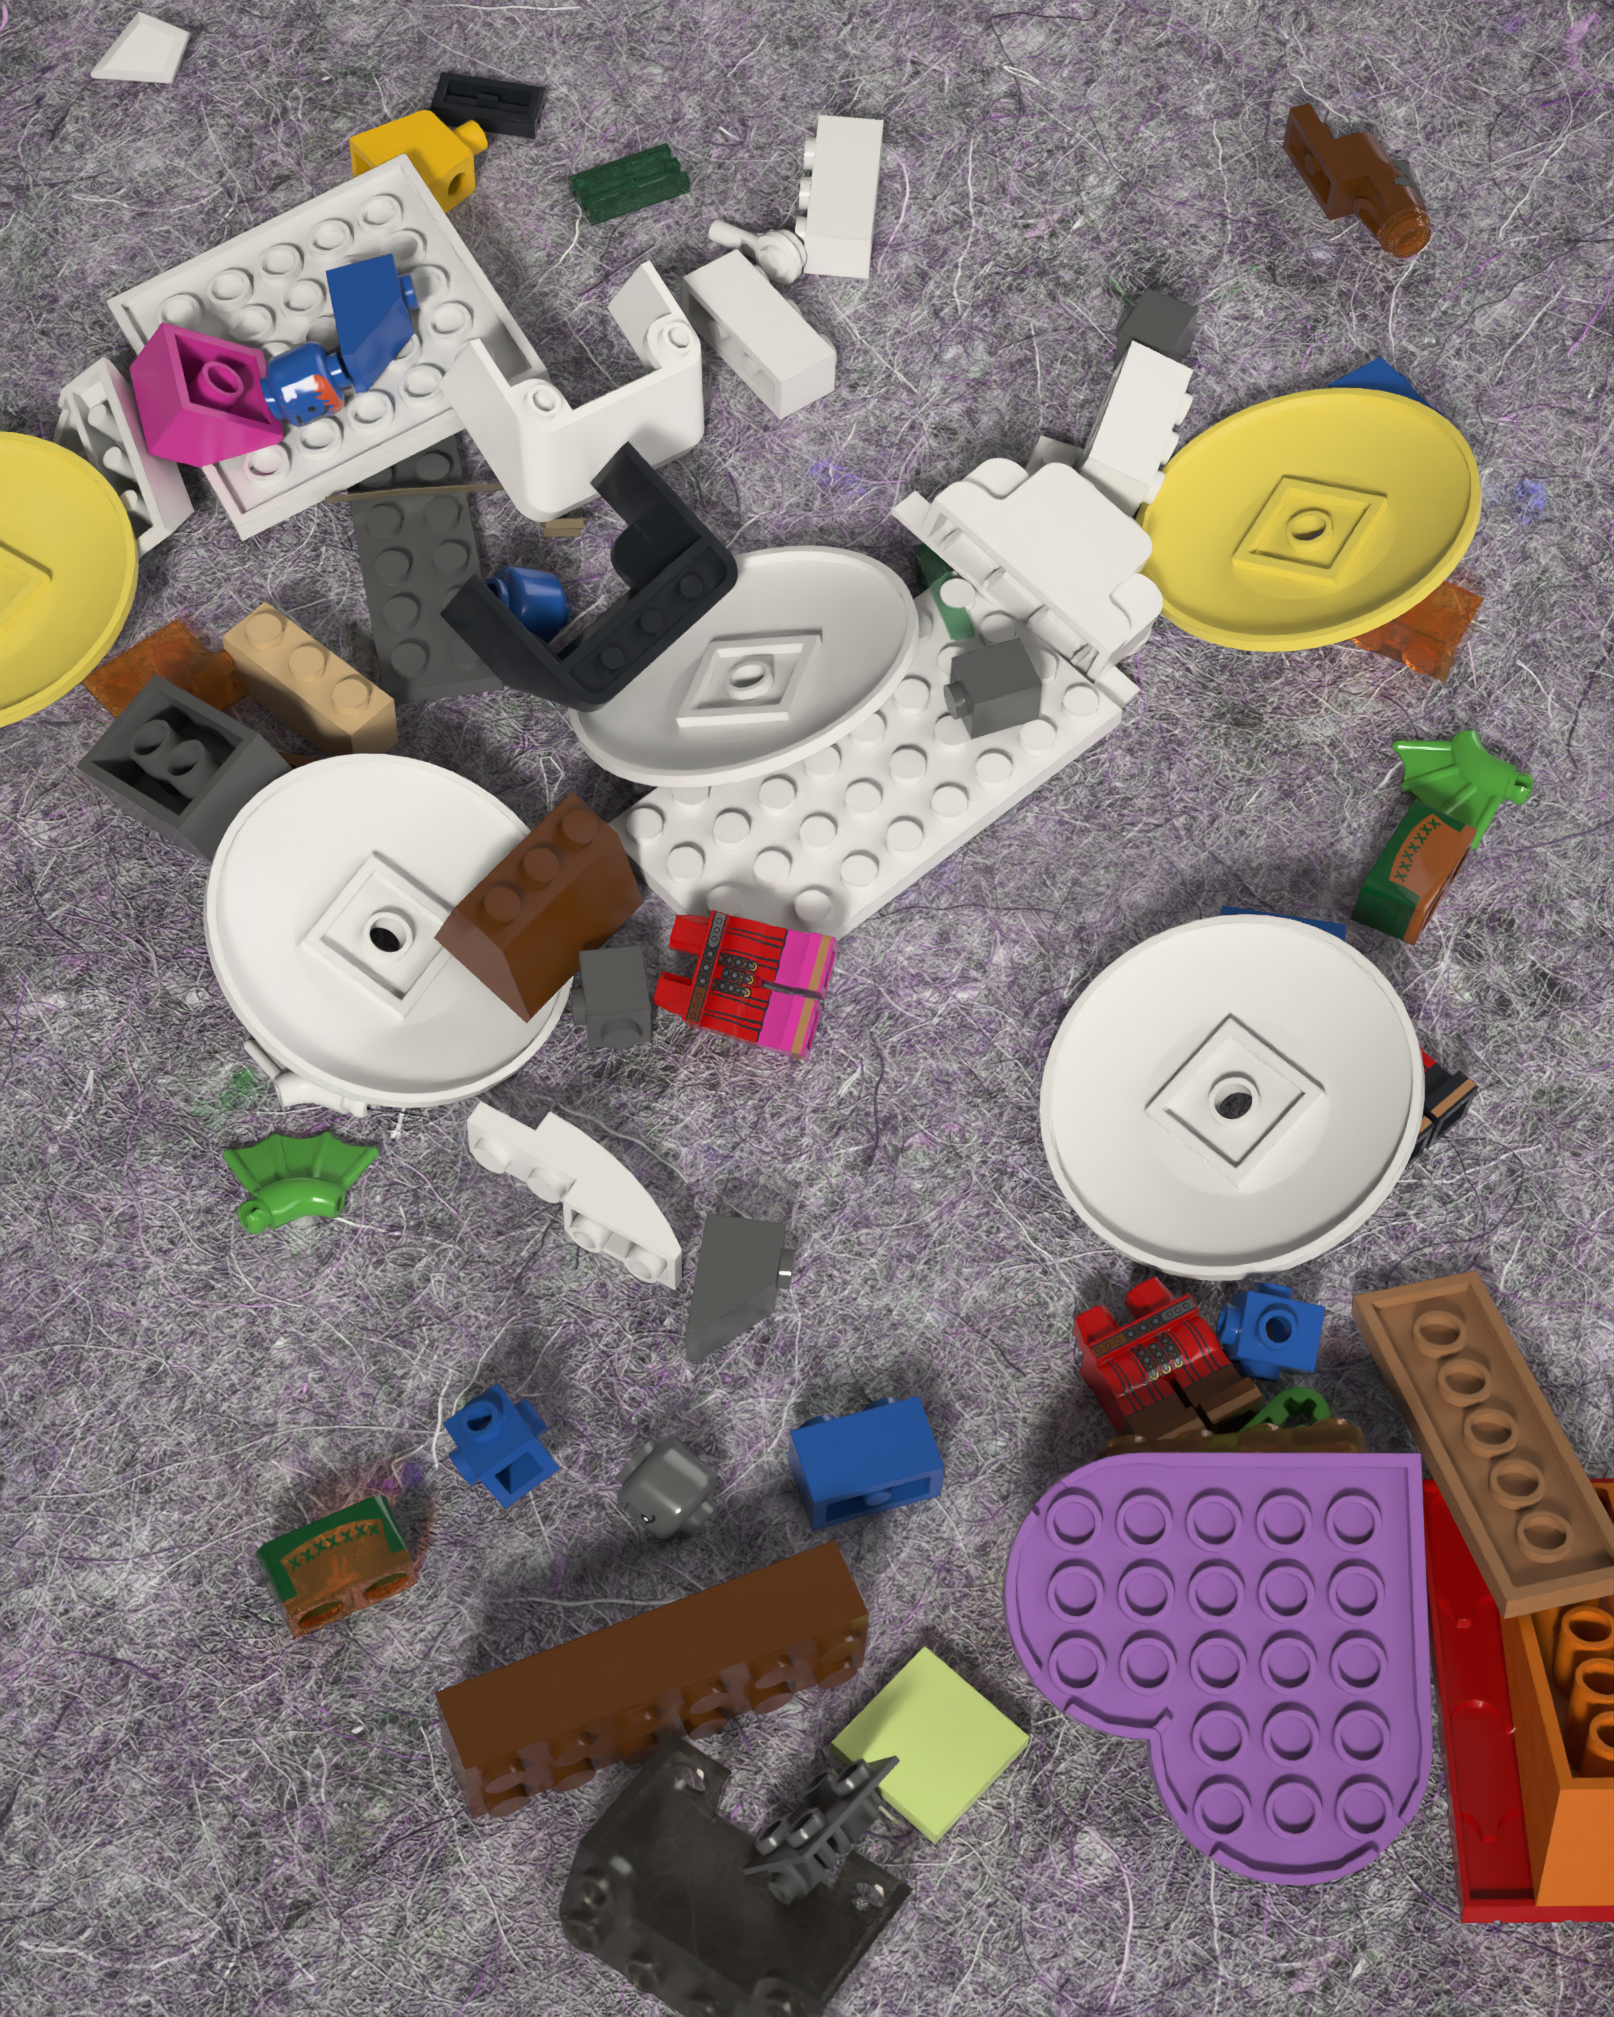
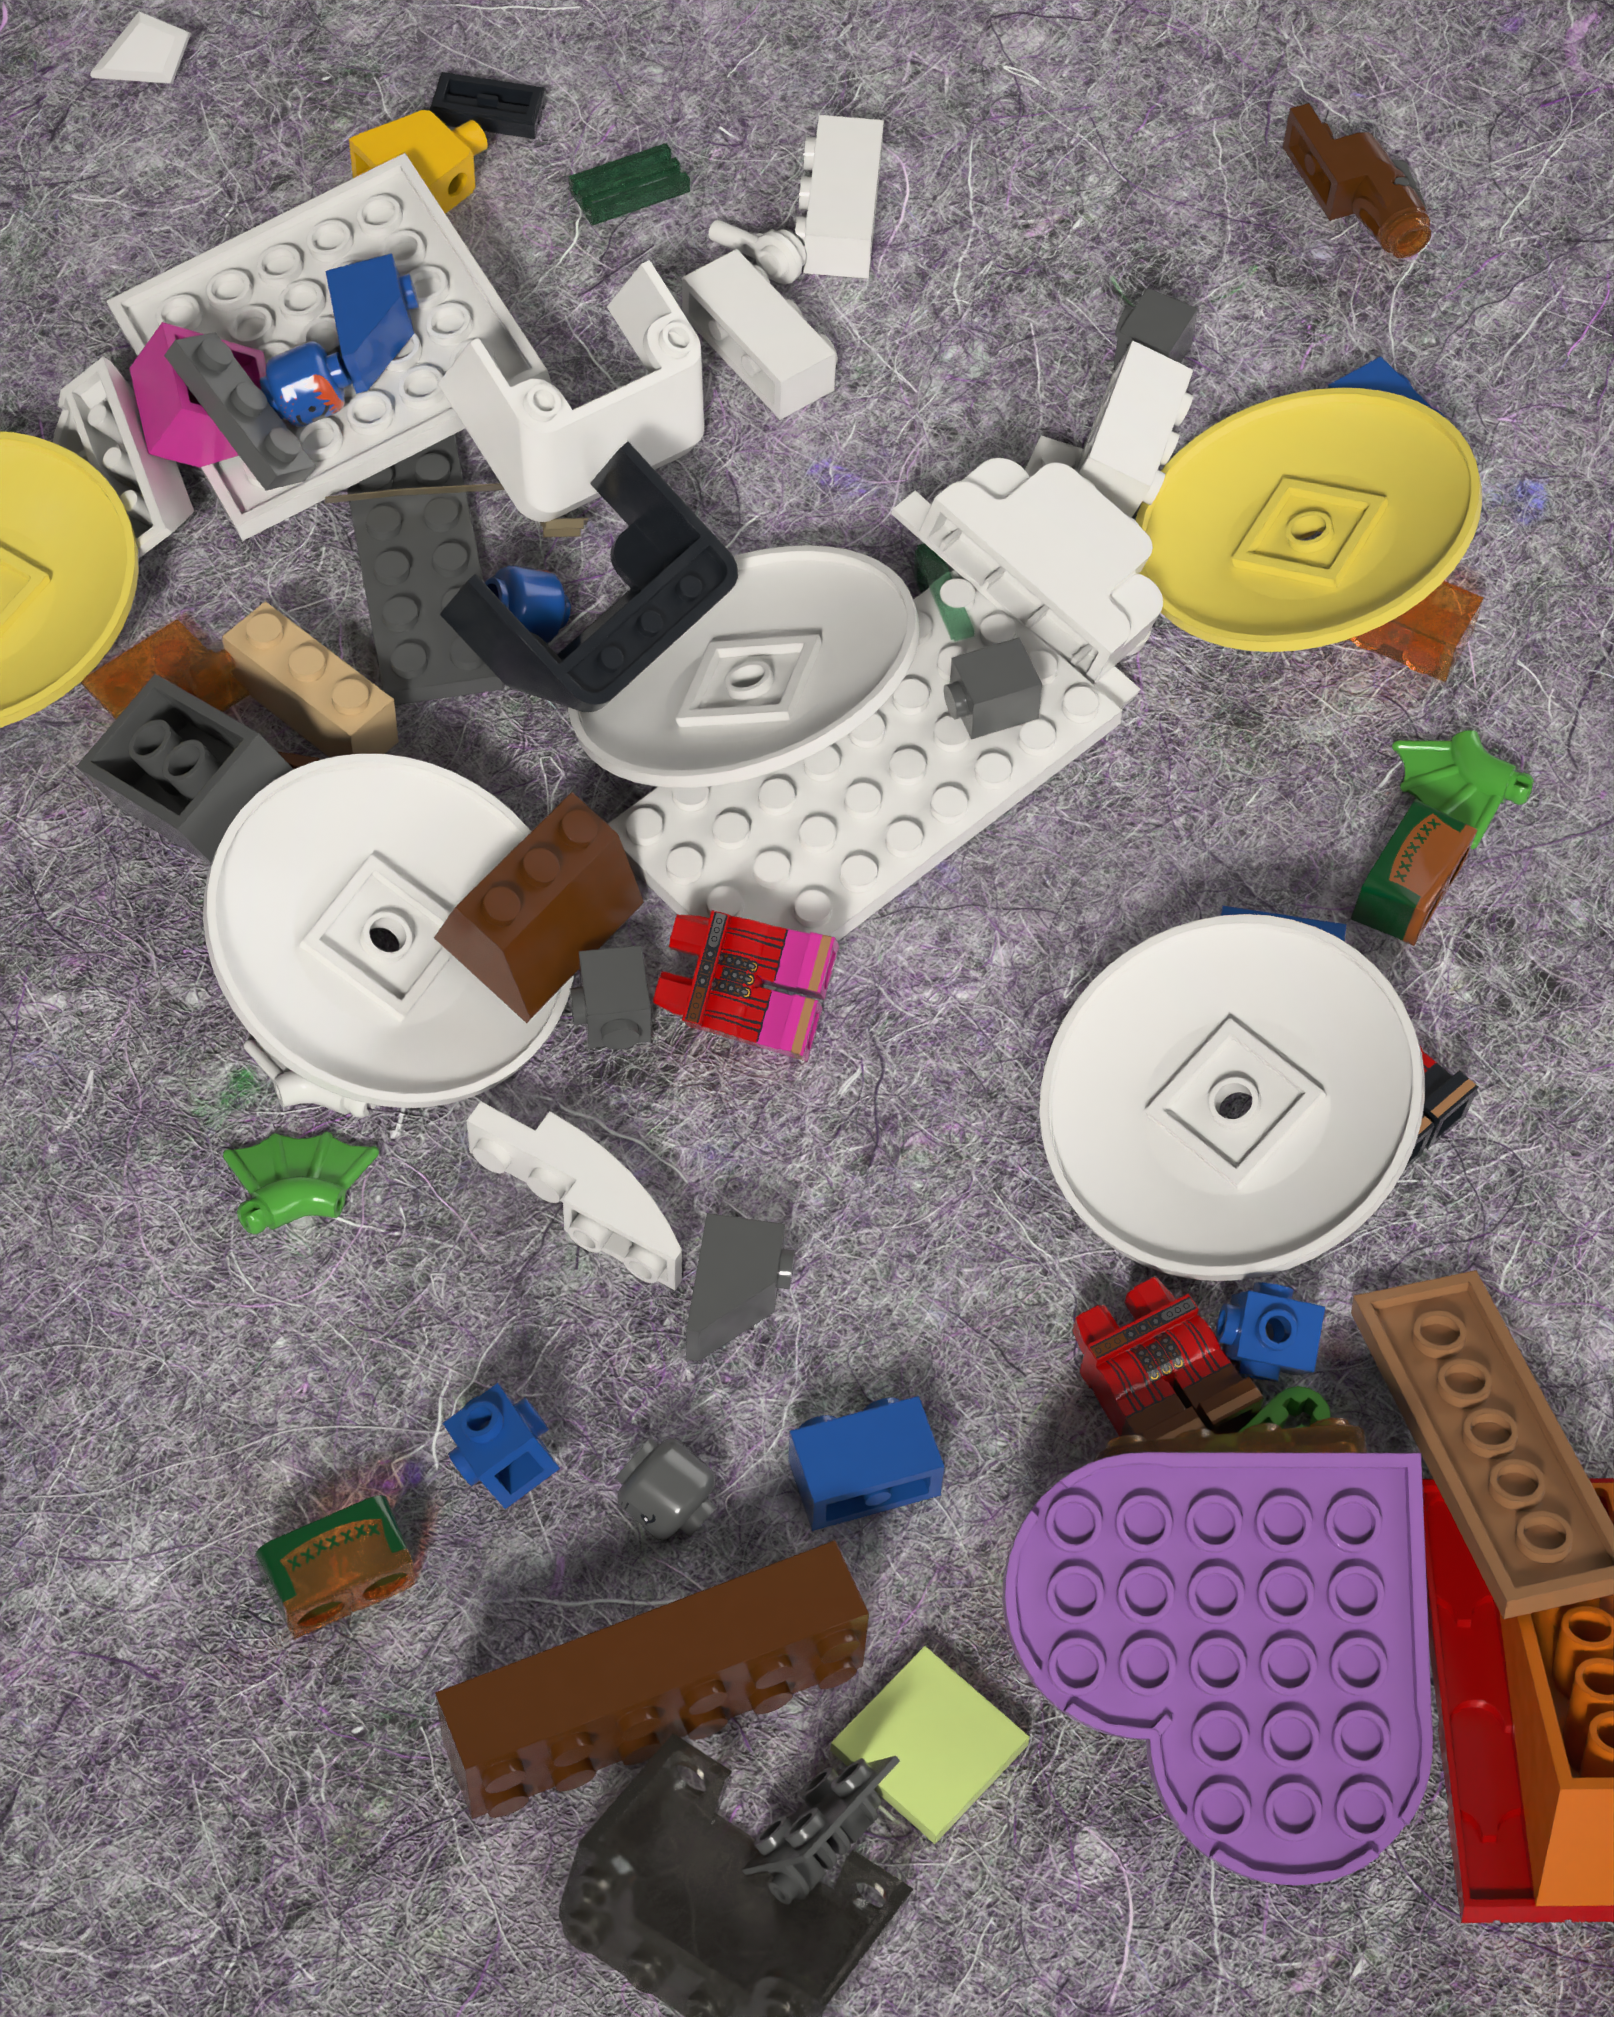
none -> dark grey plate [164,332,316,491]

